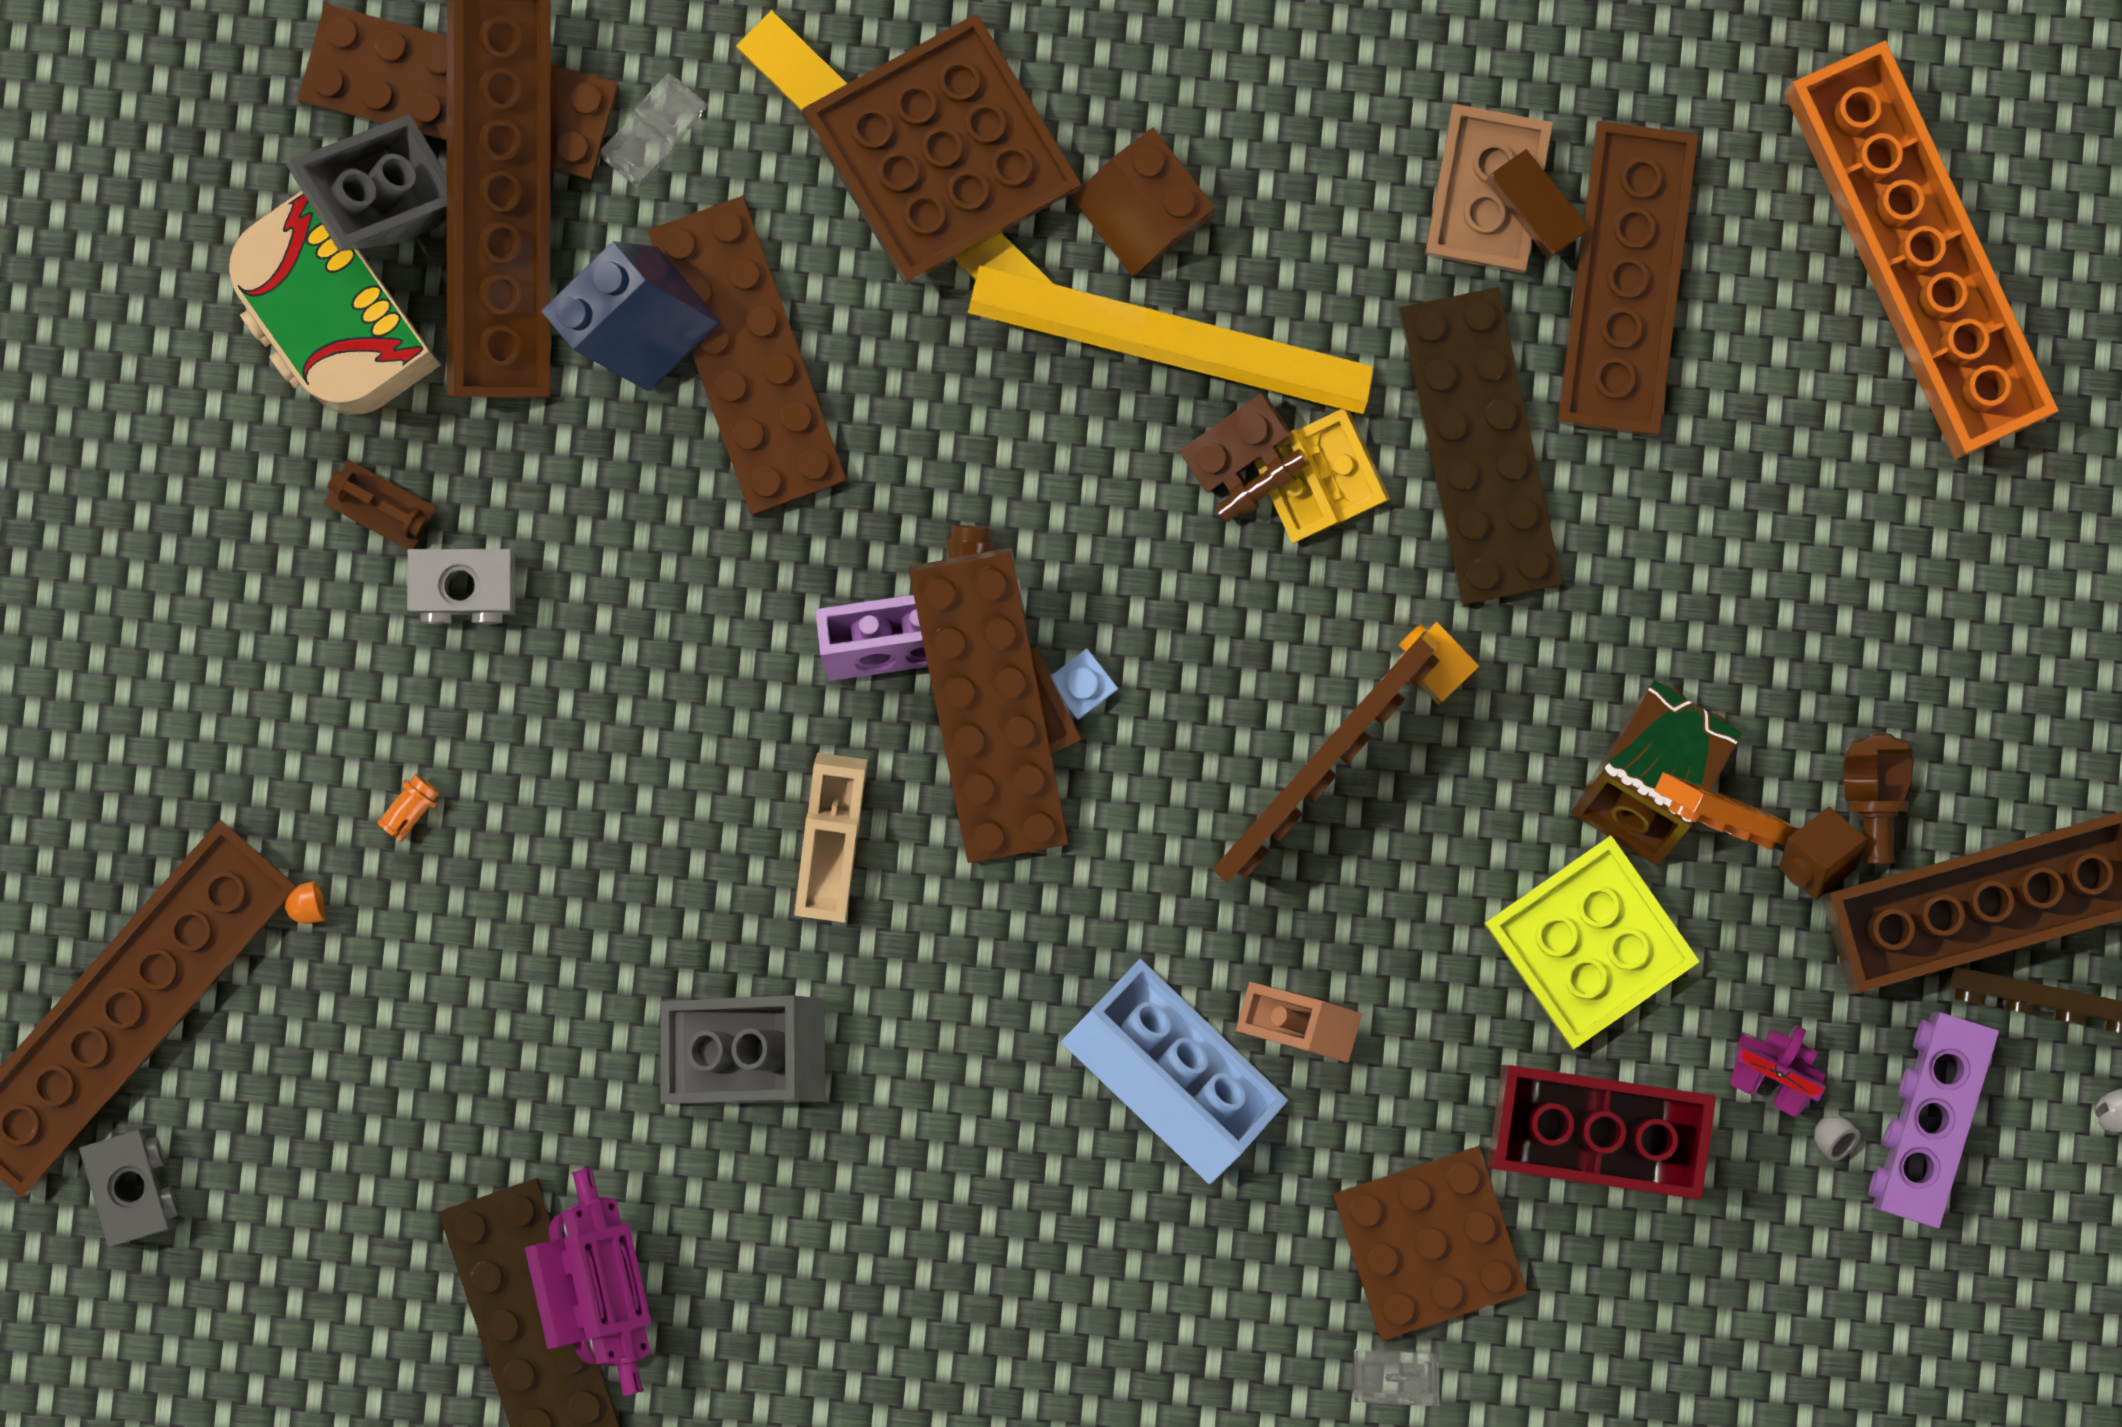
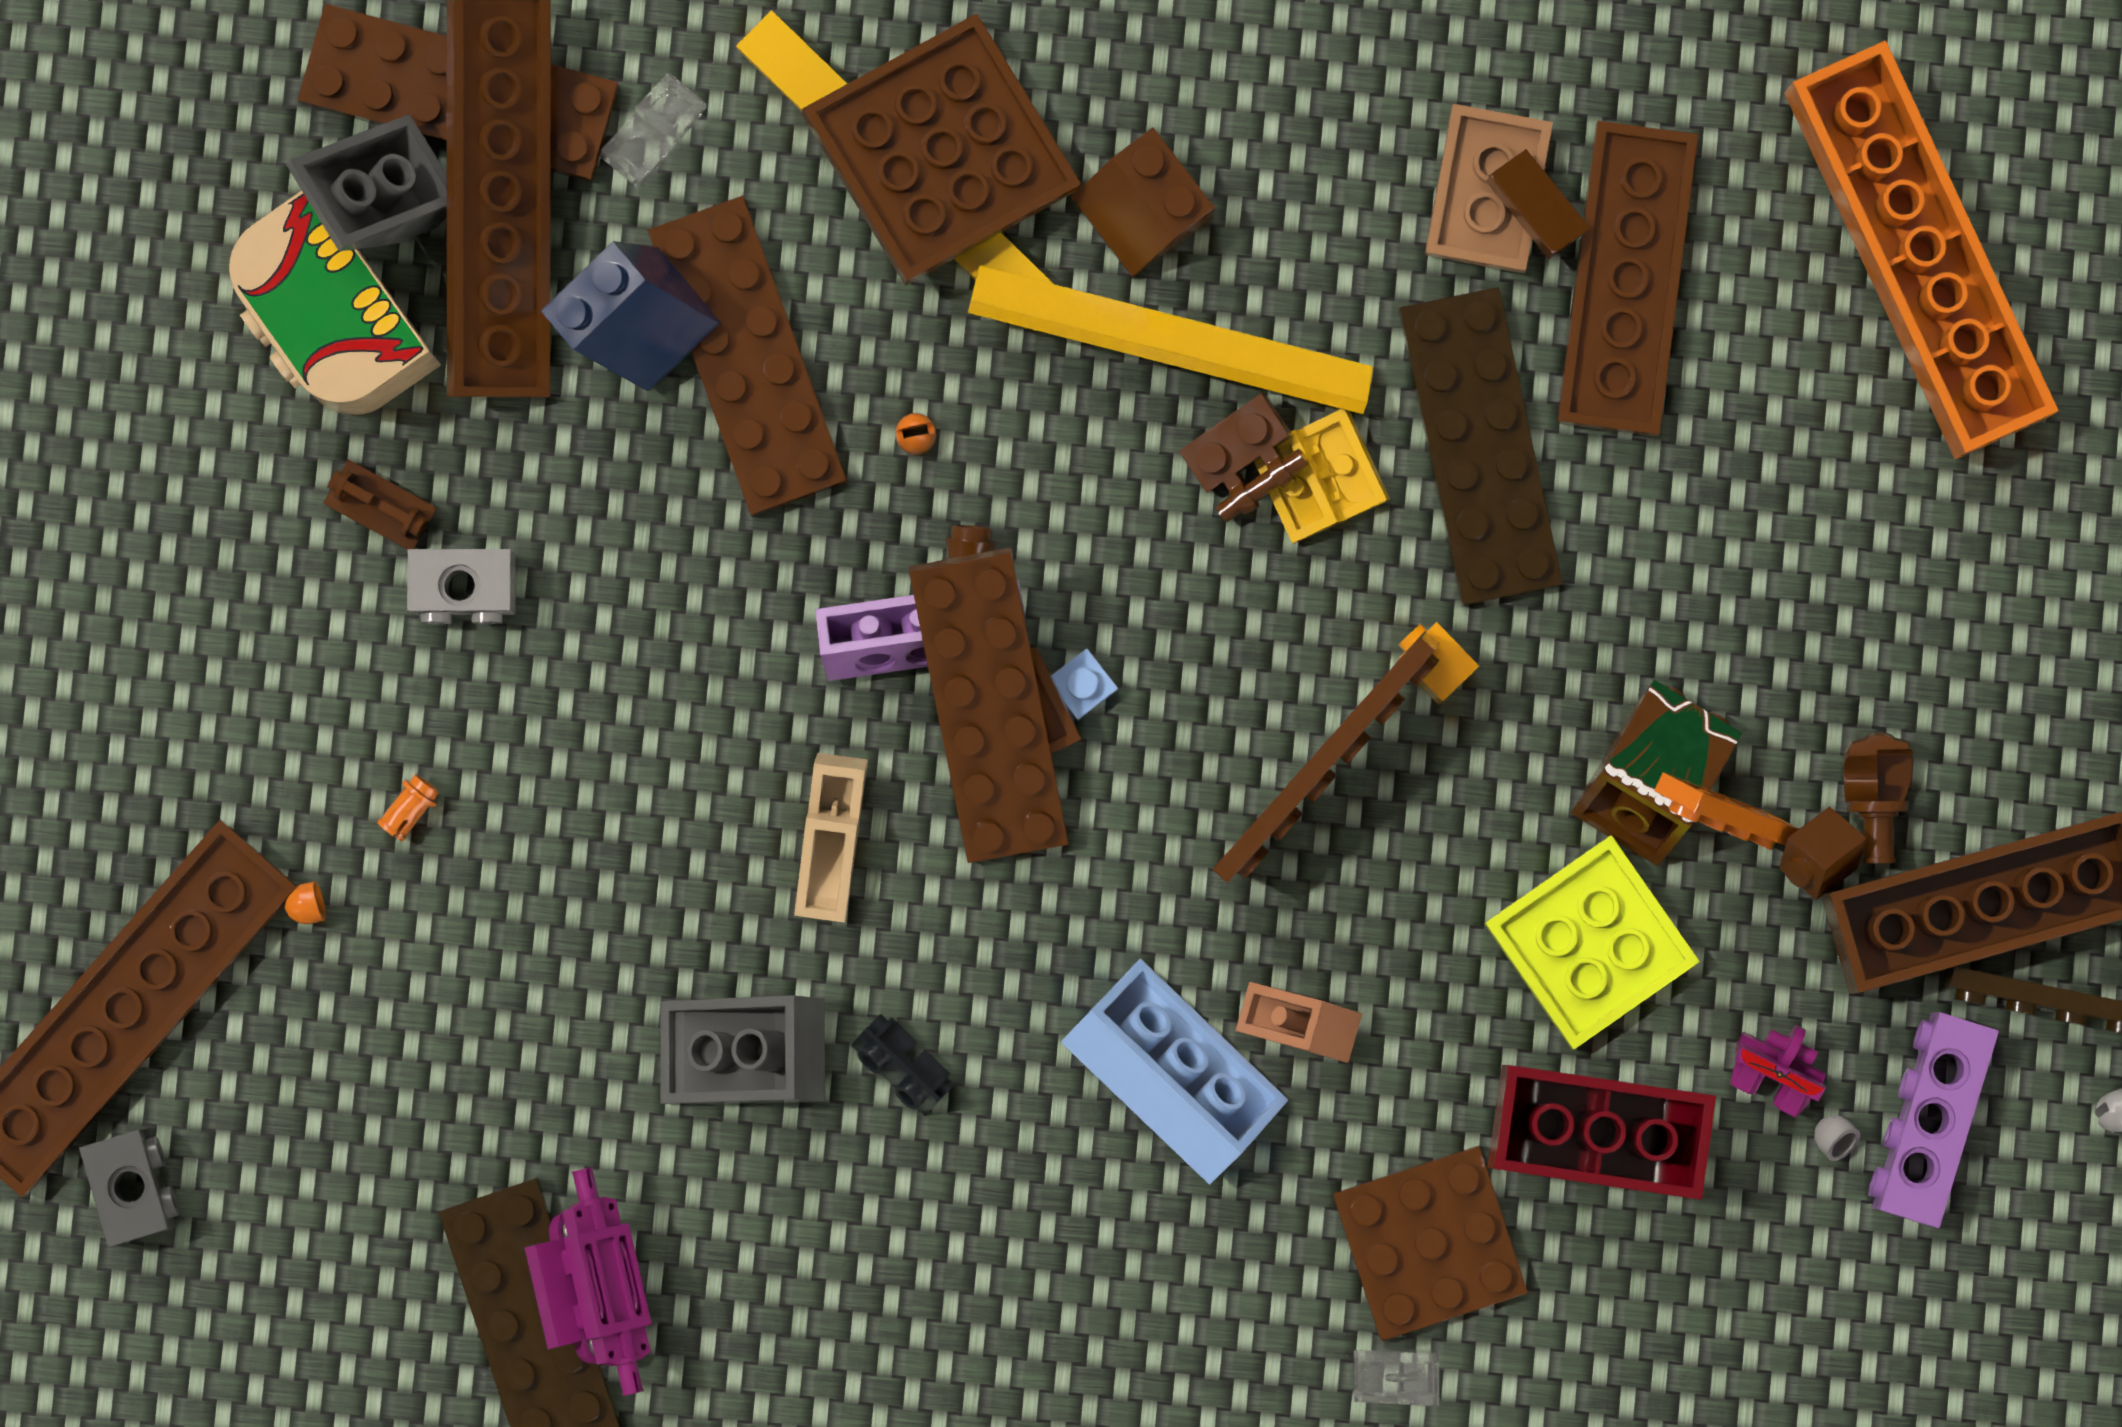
none -> black hinge [851,1014,955,1116]
none -> orange hinge [895,413,936,455]

